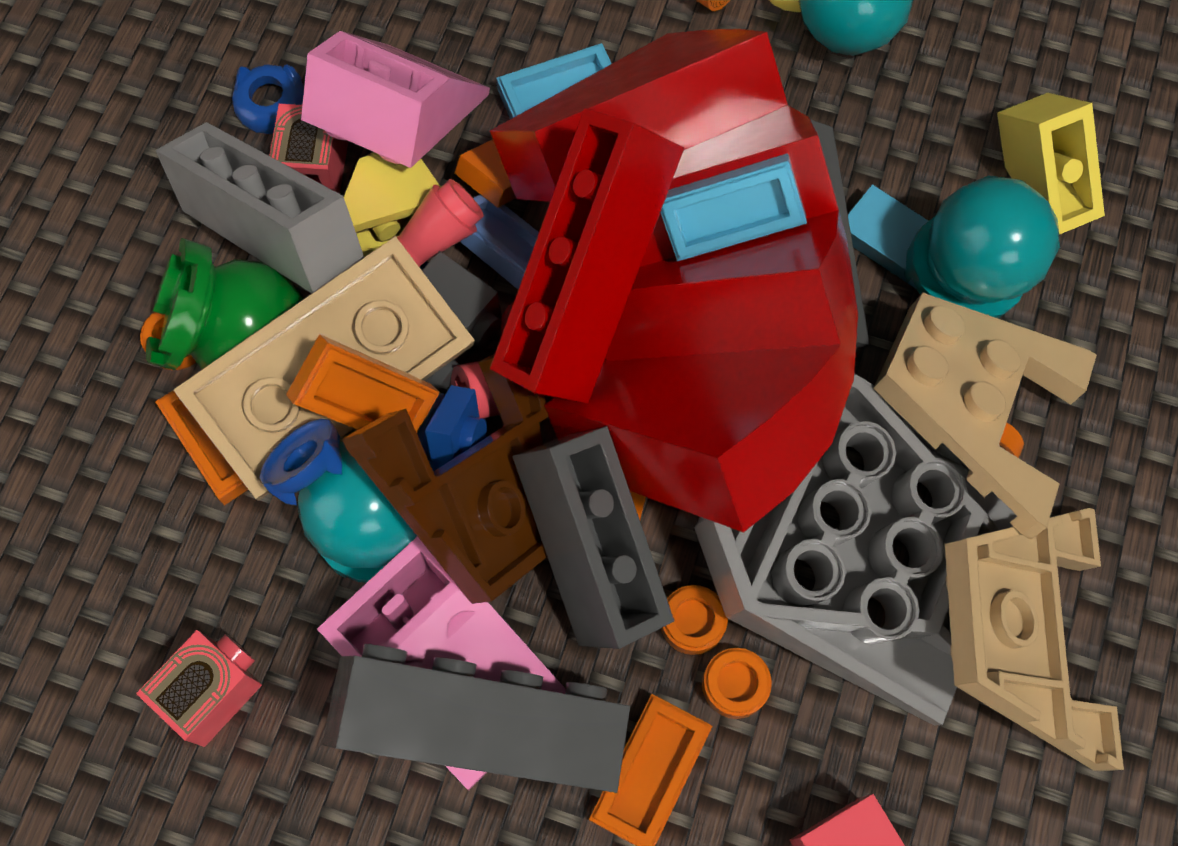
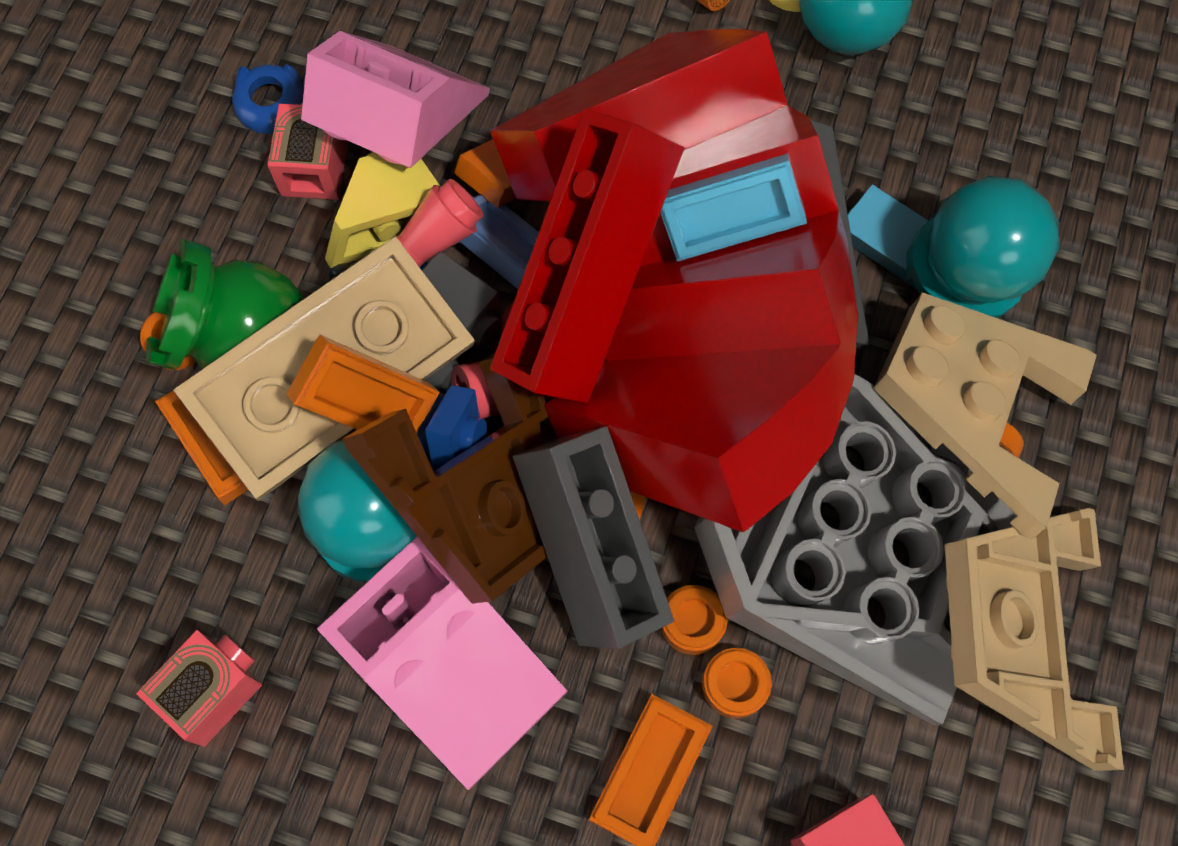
light grey brick [155,122,364,293] -> none
blue piece [260,418,342,505] -> none
dark grey brick [322,644,630,793] -> none
medium azure tile [496,43,612,119] -> none
light yellow slope [997,93,1105,235] -> none

